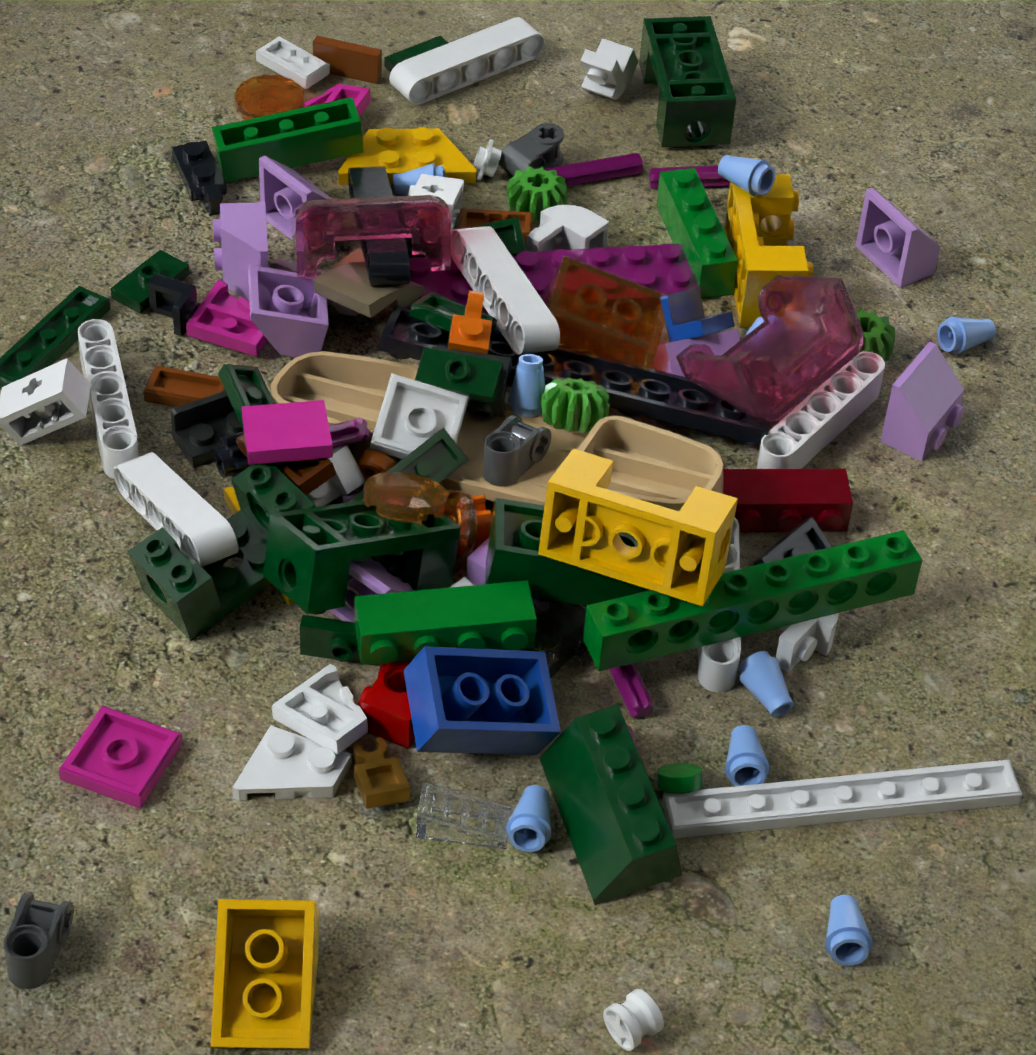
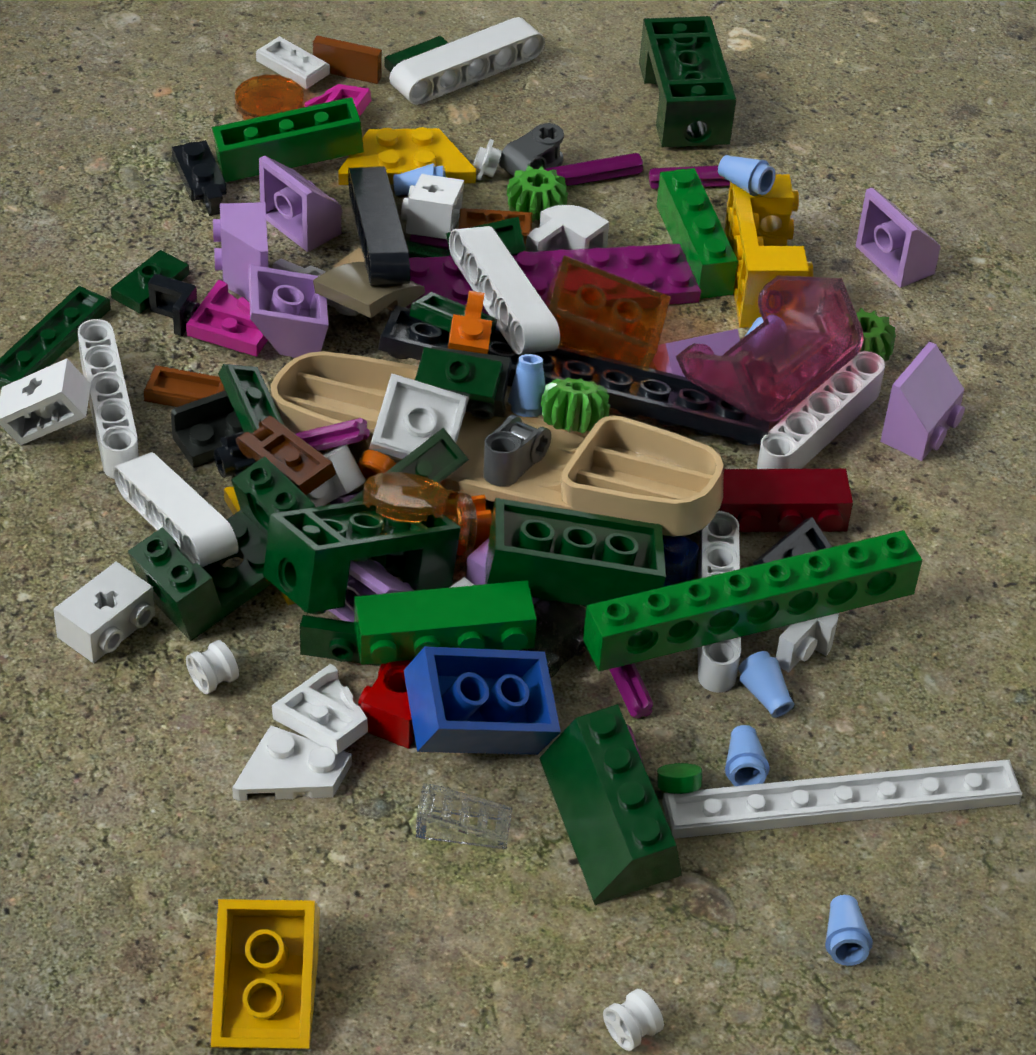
dark grey piece [4,893,74,989] -> none
dark pink tile [59,706,182,809] -> none
dark pink tile [241,400,333,465] -> none
clear pink windscreen [291,195,451,277] -> none
pearl gold plate [353,737,410,809] -> none
light blue cone [506,785,551,852] -> none
yellow plate [538,448,738,606] -> none
white brick [580,38,639,100] -> none
blue panel [661,287,735,342] -> none
light blue cone [937,317,996,354] -> none
none -> white brick [54,561,155,663]
none -> white wheel [186,640,239,694]

